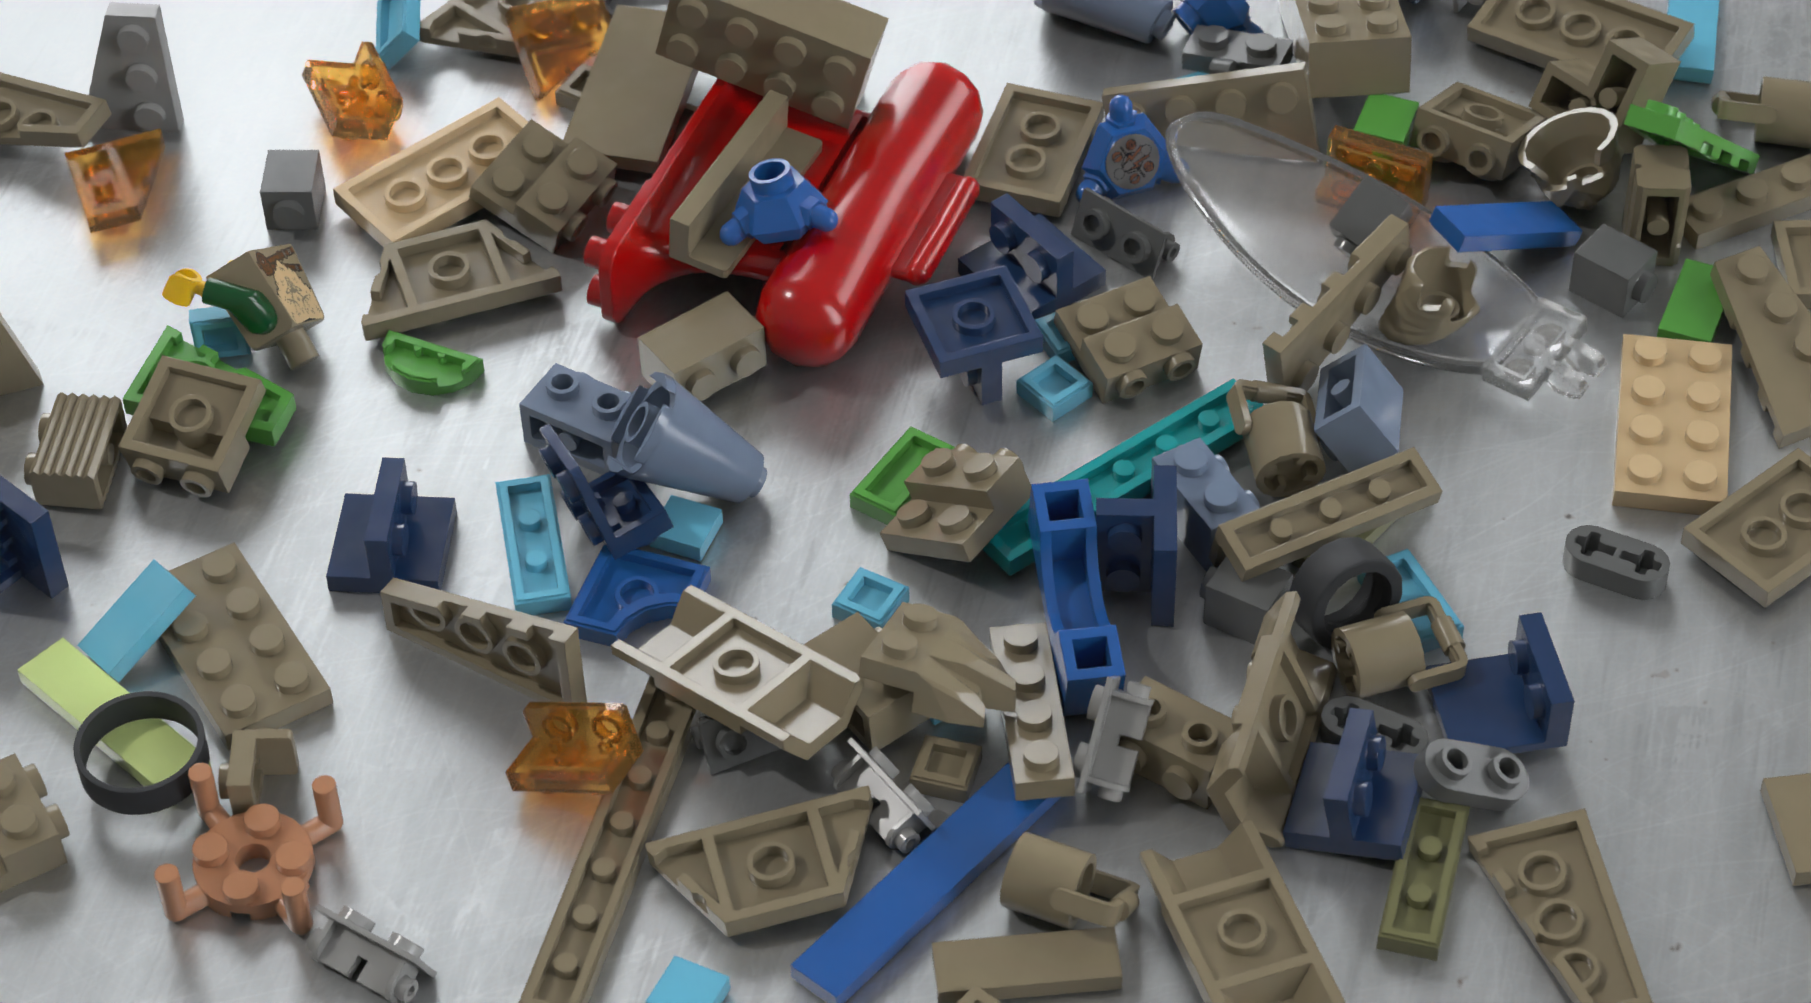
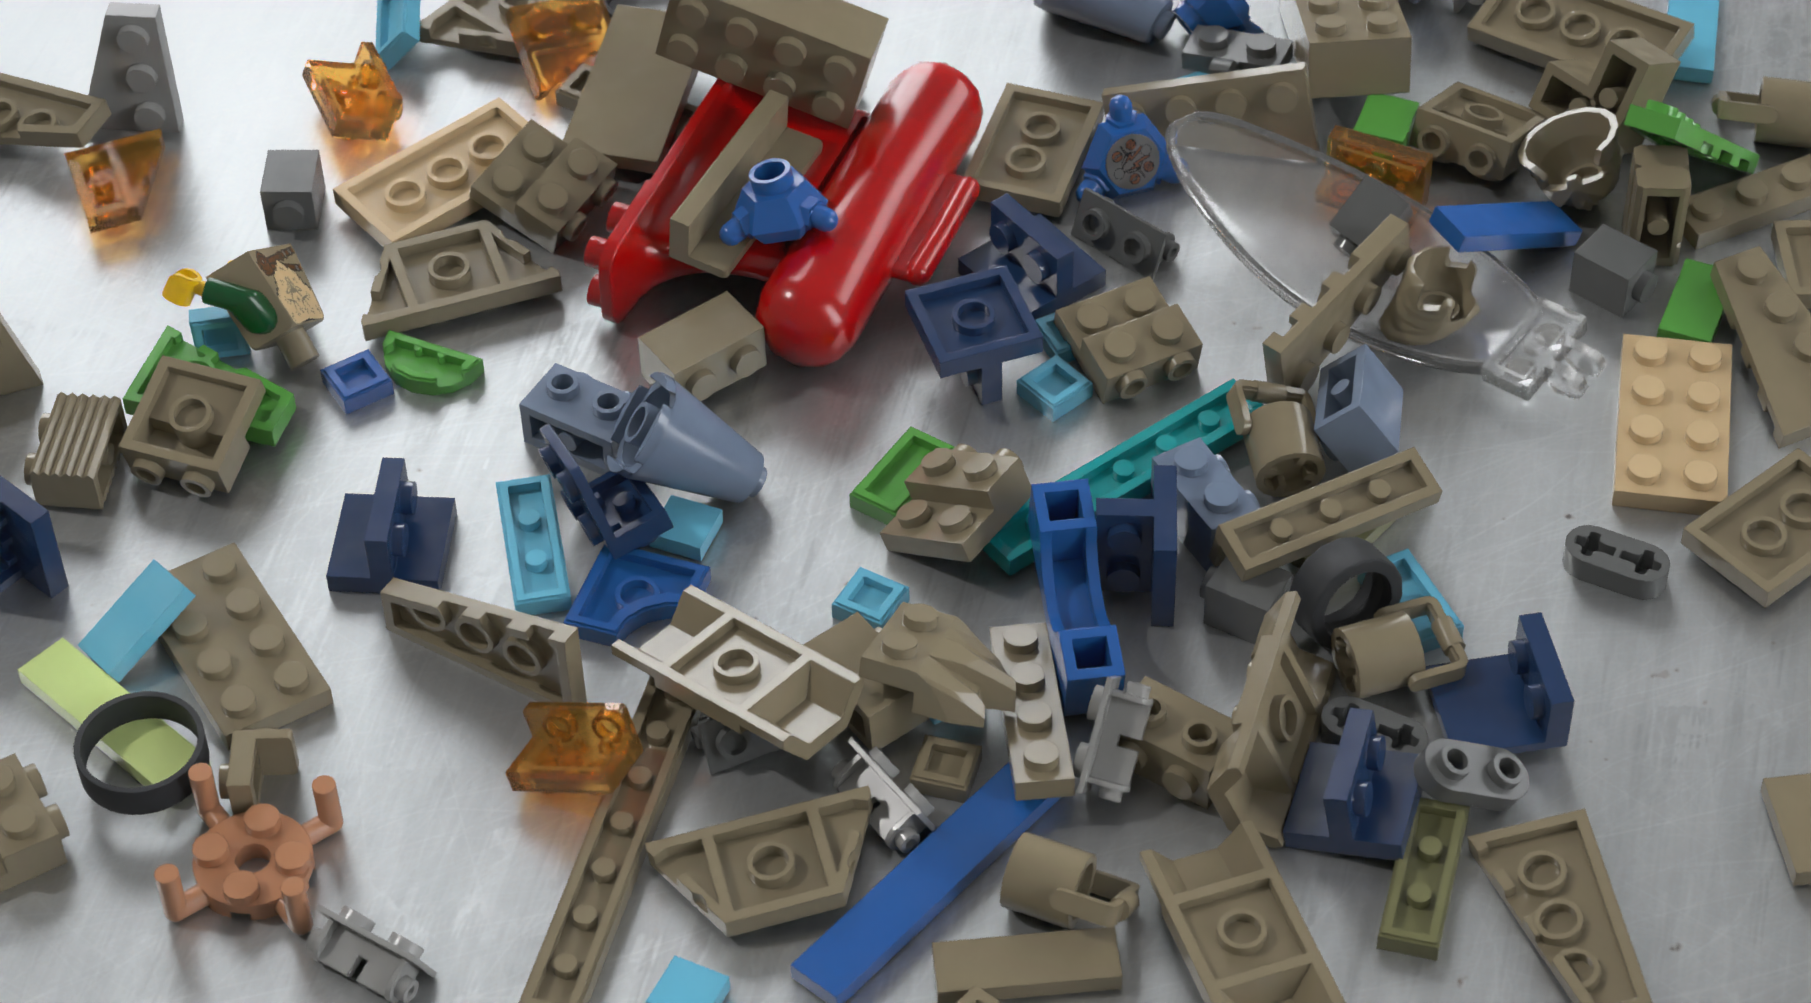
none -> blue tile [320,349,394,415]

